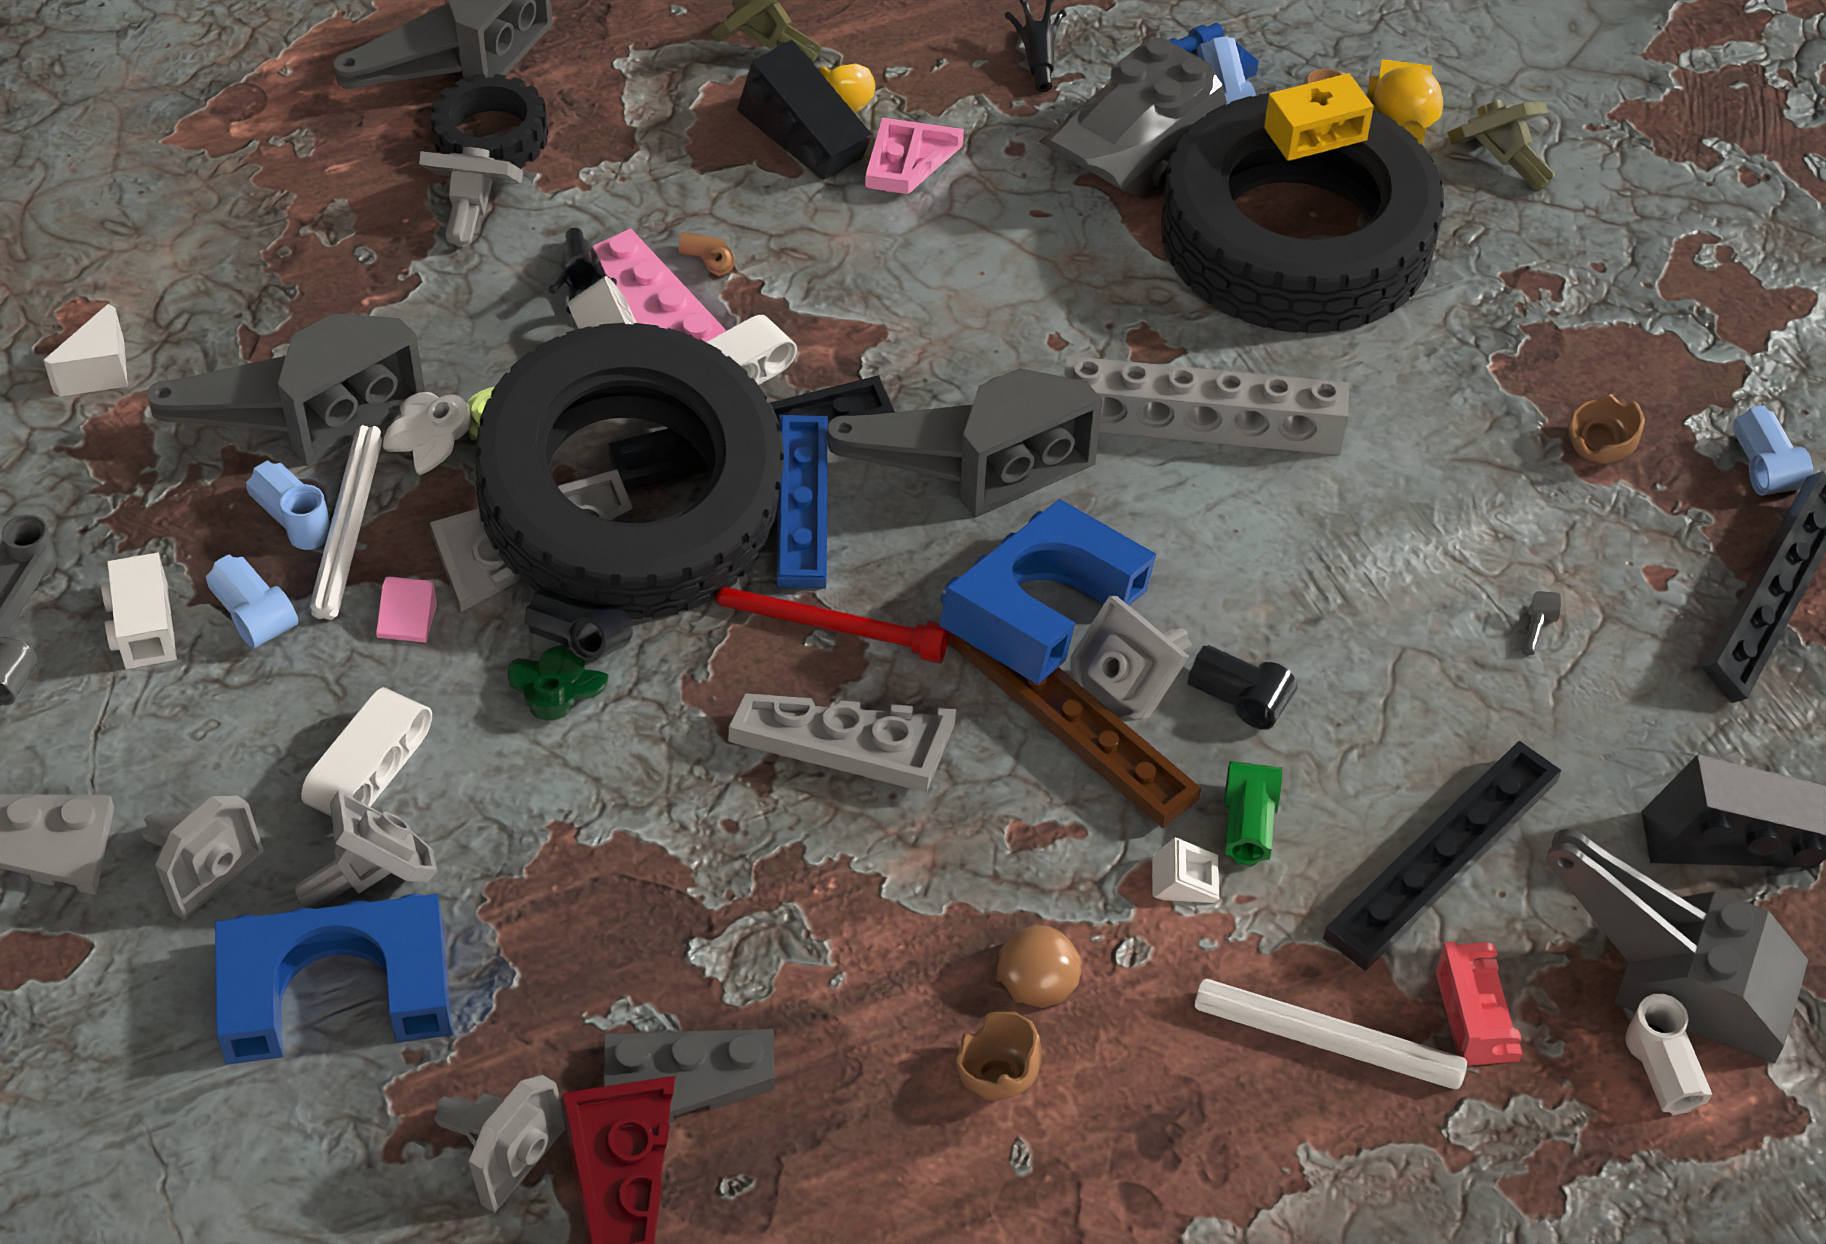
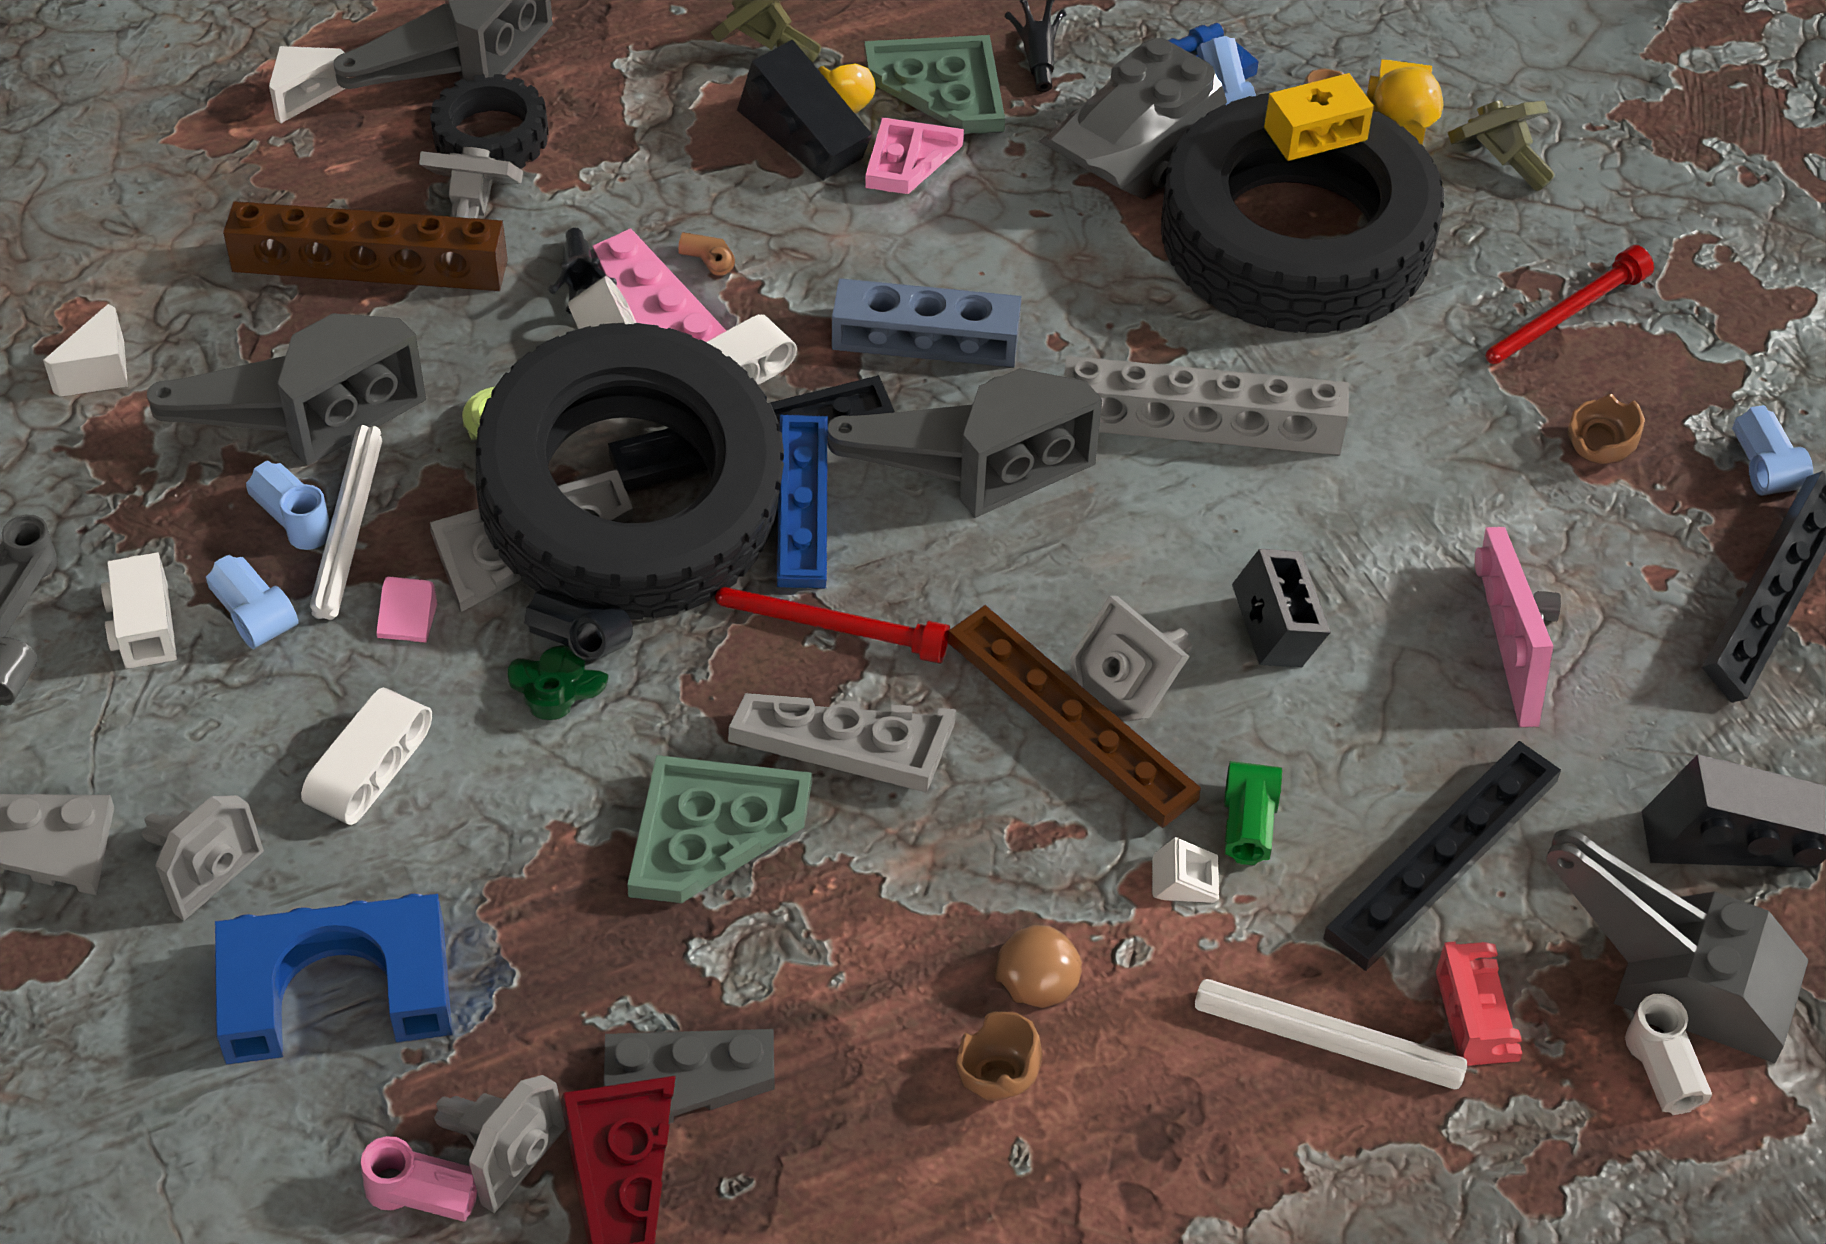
light grey piece [295,790,437,909] -> none
white plate [382,392,471,475] -> none
blue arch [939,499,1157,685] -> none
black piece [1187,645,1298,730] -> none
none -> reddish brown brick [223,201,508,291]
none -> white slope [269,46,349,123]
none -> bright pink piece [361,1136,477,1222]
none -> sand green plate [627,755,812,903]
none -> sand blue brick [832,278,1022,367]
none -> sand green plate [864,35,1005,134]
none -> black brick [1232,549,1331,667]
none -> bright pink wing [1475,527,1553,727]
none -> red piece [1485,245,1654,364]

